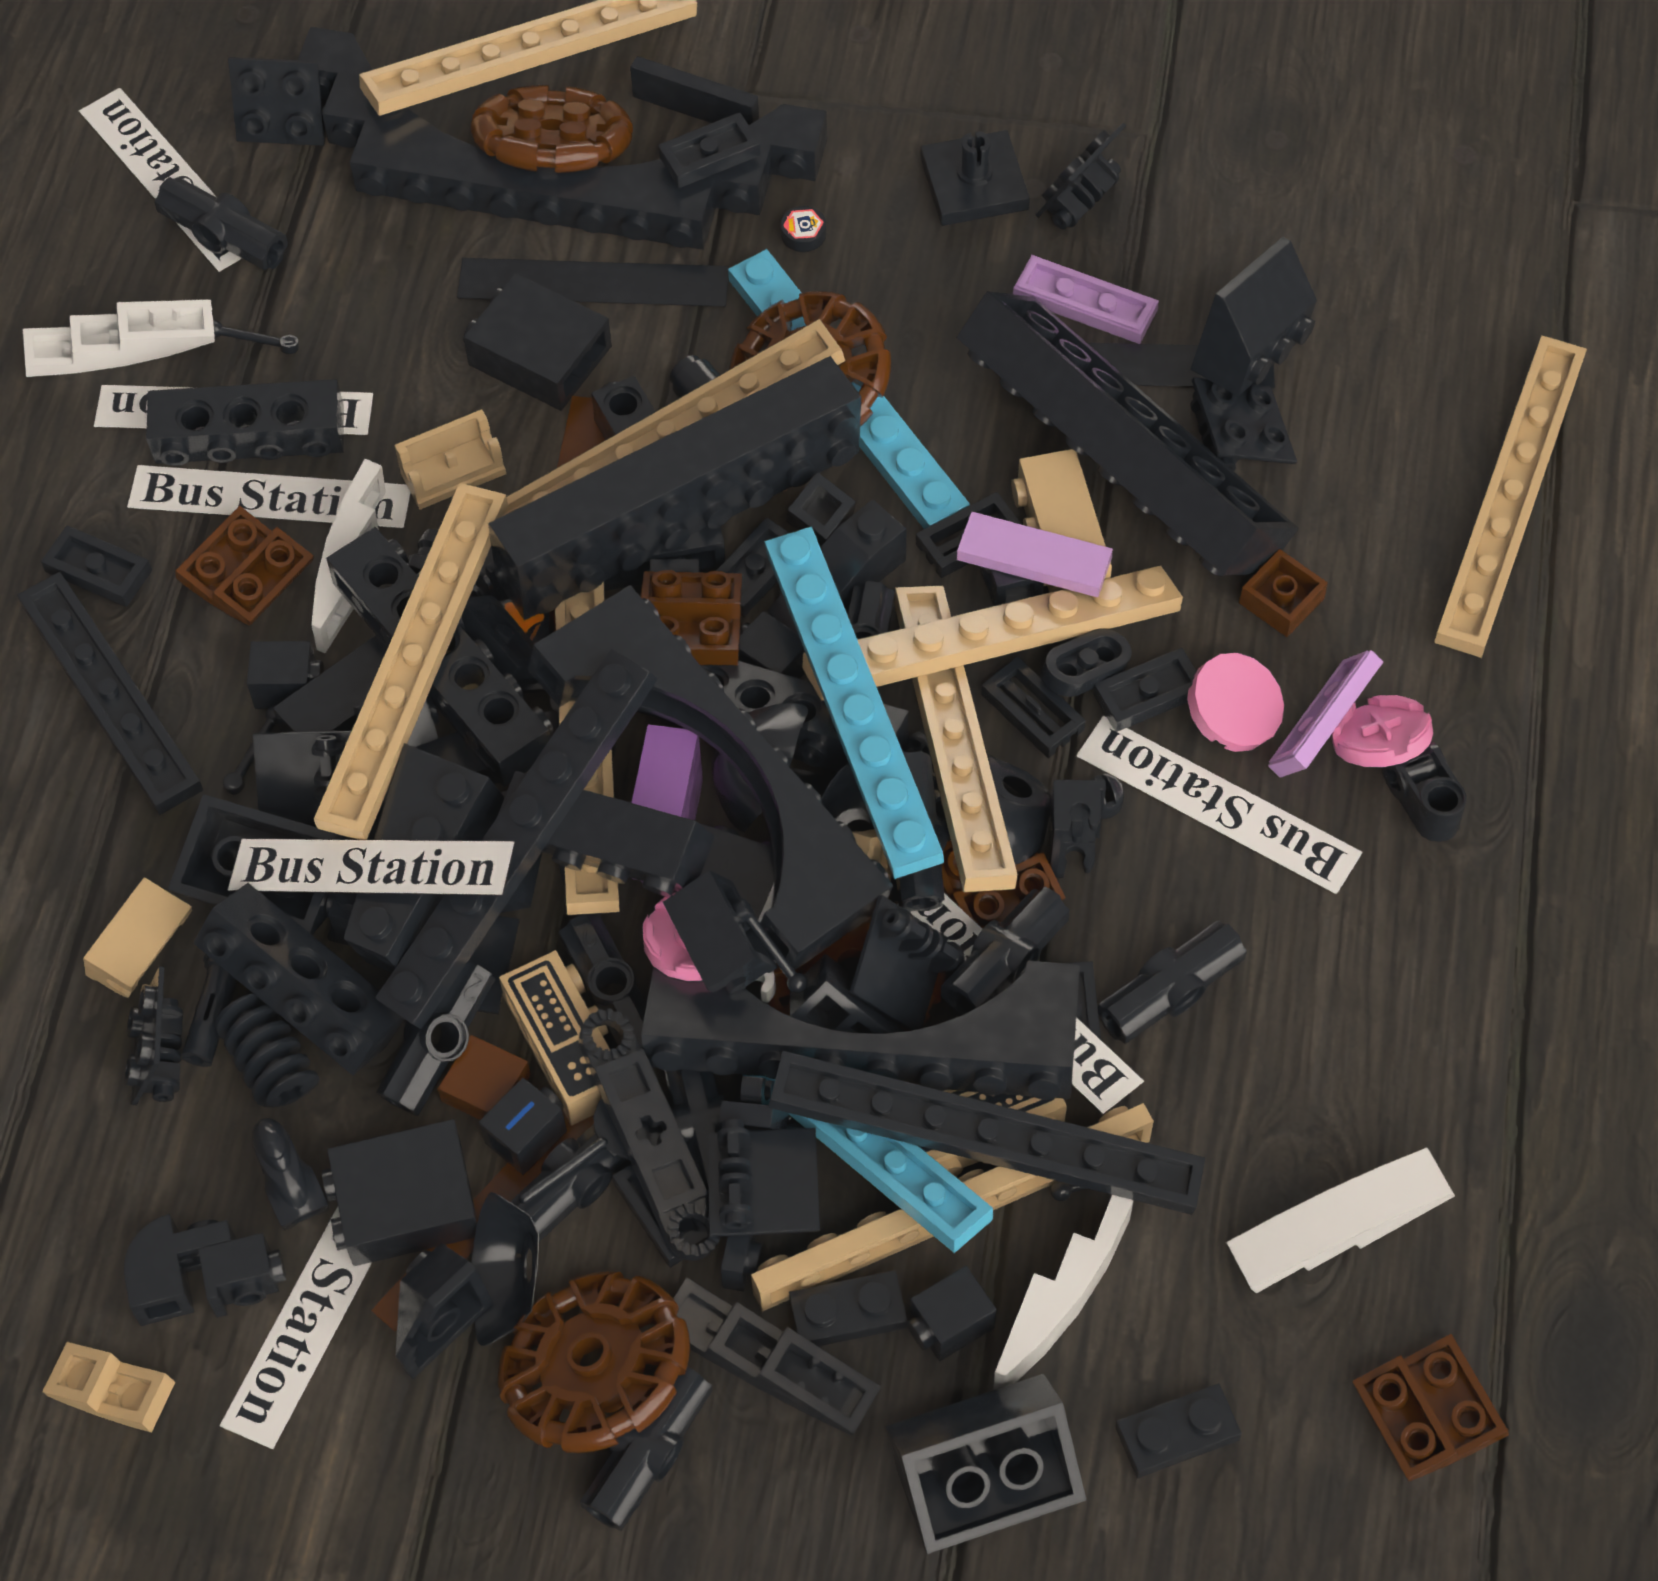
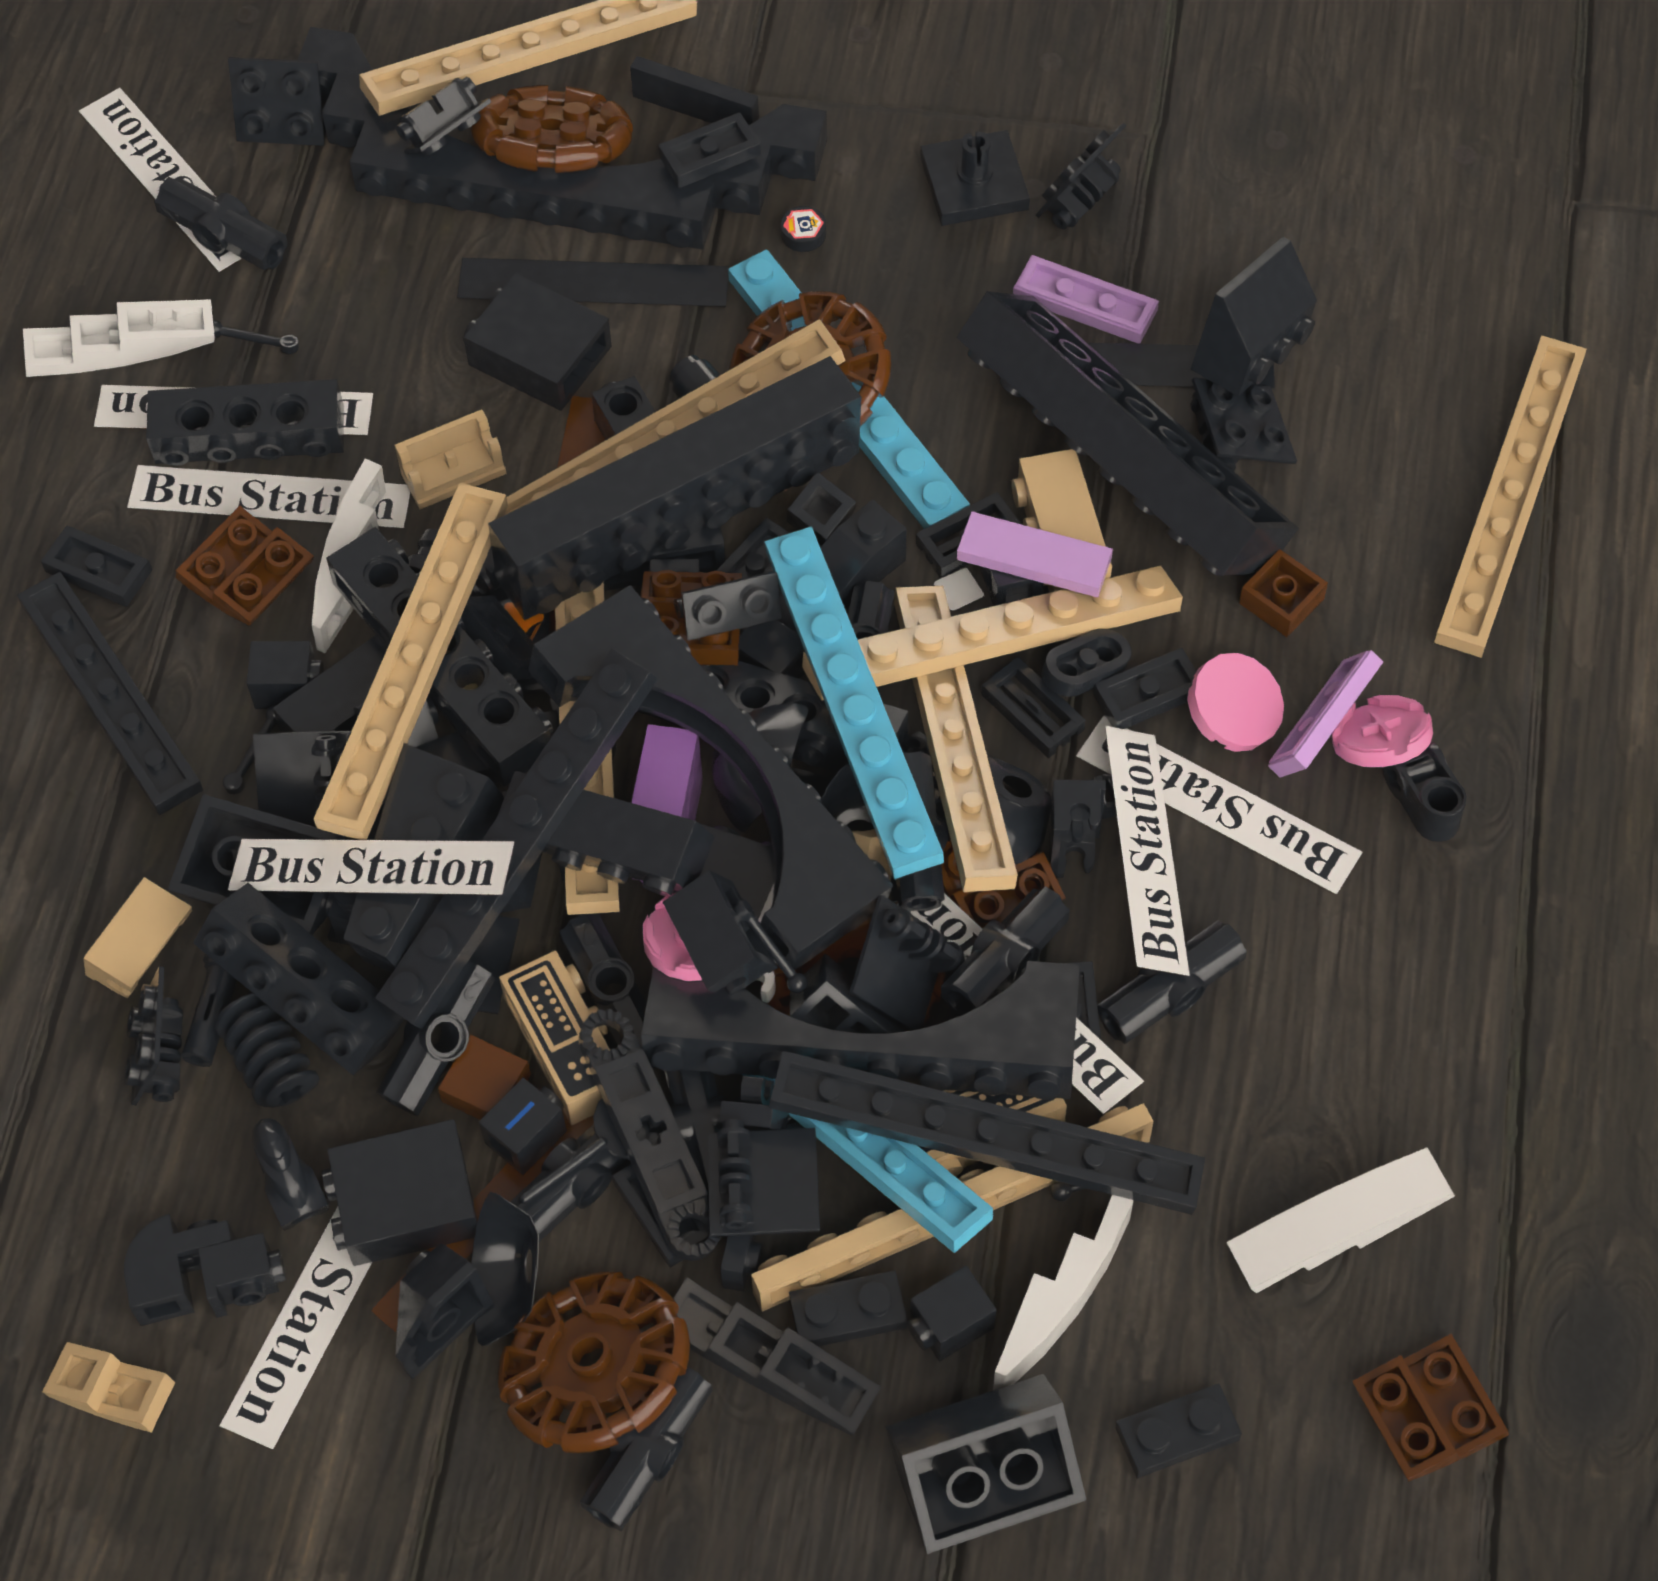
none -> black hinge [396,77,491,156]
none -> black hinge [674,571,782,640]
none -> white sticker [934,568,984,610]
none -> white sticker [1105,726,1190,976]

